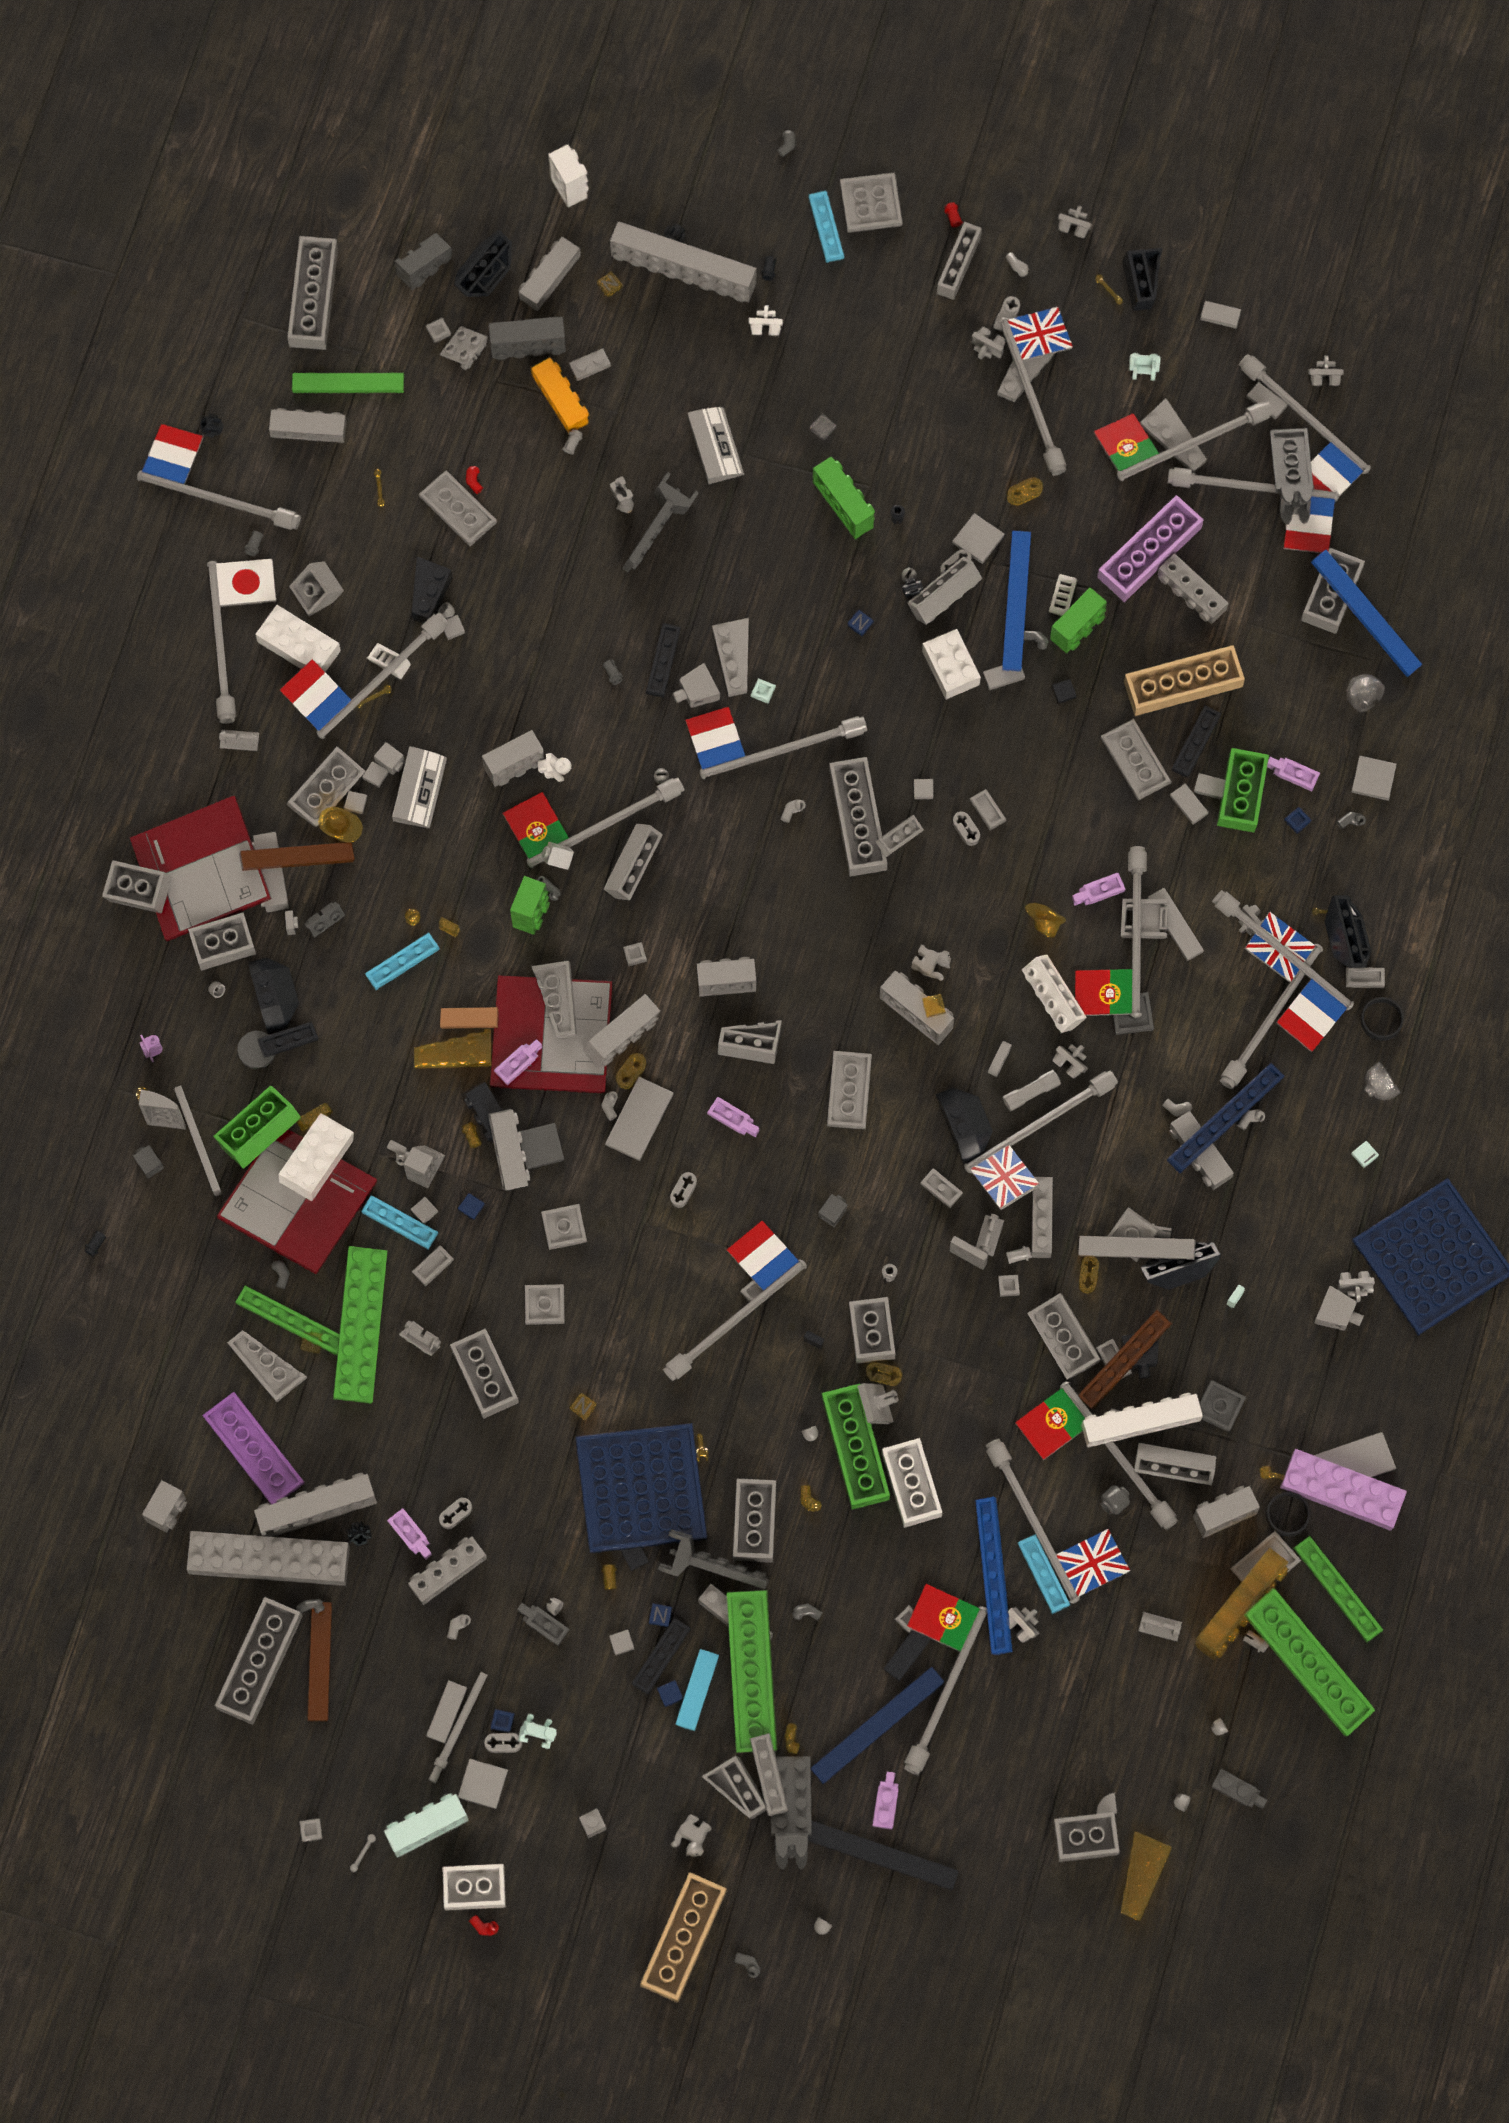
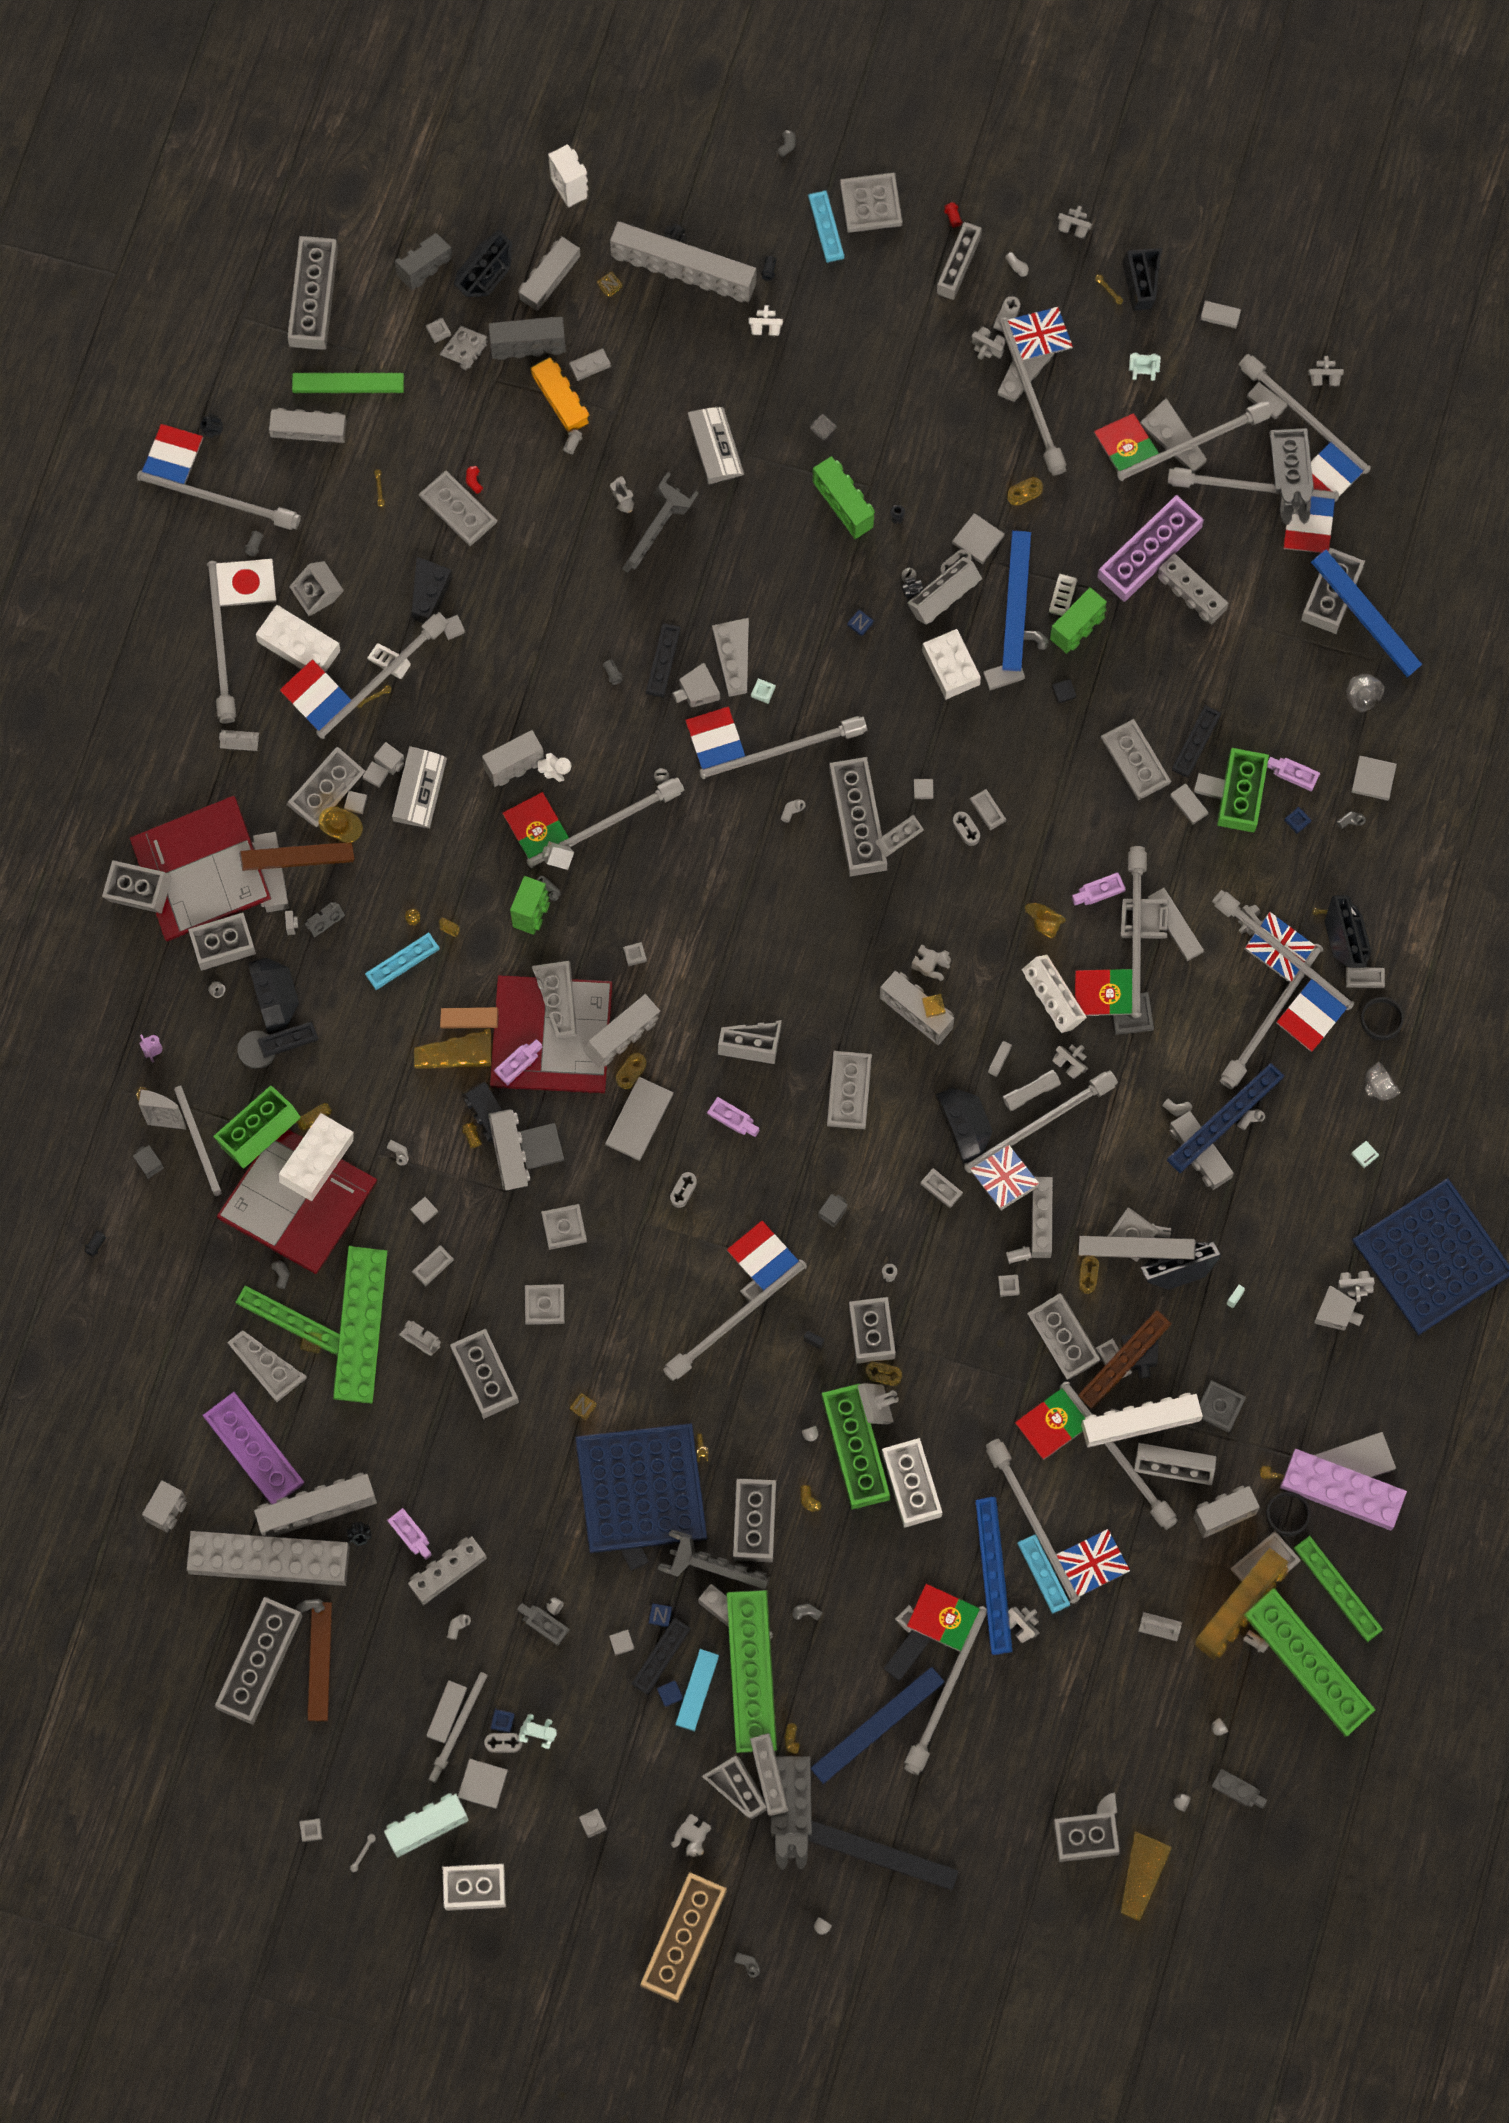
medium azure tile [361,1195,438,1250] -> none
light grey wedge [402,1145,445,1188] -> none
light grey hinge [438,602,455,619] -> none
light grey beam [439,1498,472,1529] -> none
dark blue tile [458,1193,485,1220] -> none
red arm [469,1915,499,1936] -> none
light grey arm [601,1091,618,1121] -> none
clear yellow pin [601,1565,617,1590] -> none
light grey brick [604,824,662,900] -> none
light grey brick [697,957,756,997] -> none
lavender hinge [873,1772,898,1829] -> none
light grey tile [950,1236,988,1270] -> none
light grey hinge [976,1214,1004,1256] -> none
dark grey head [1100,1486,1130,1515] -> none
tan brick [1124,645,1245,716] -> none

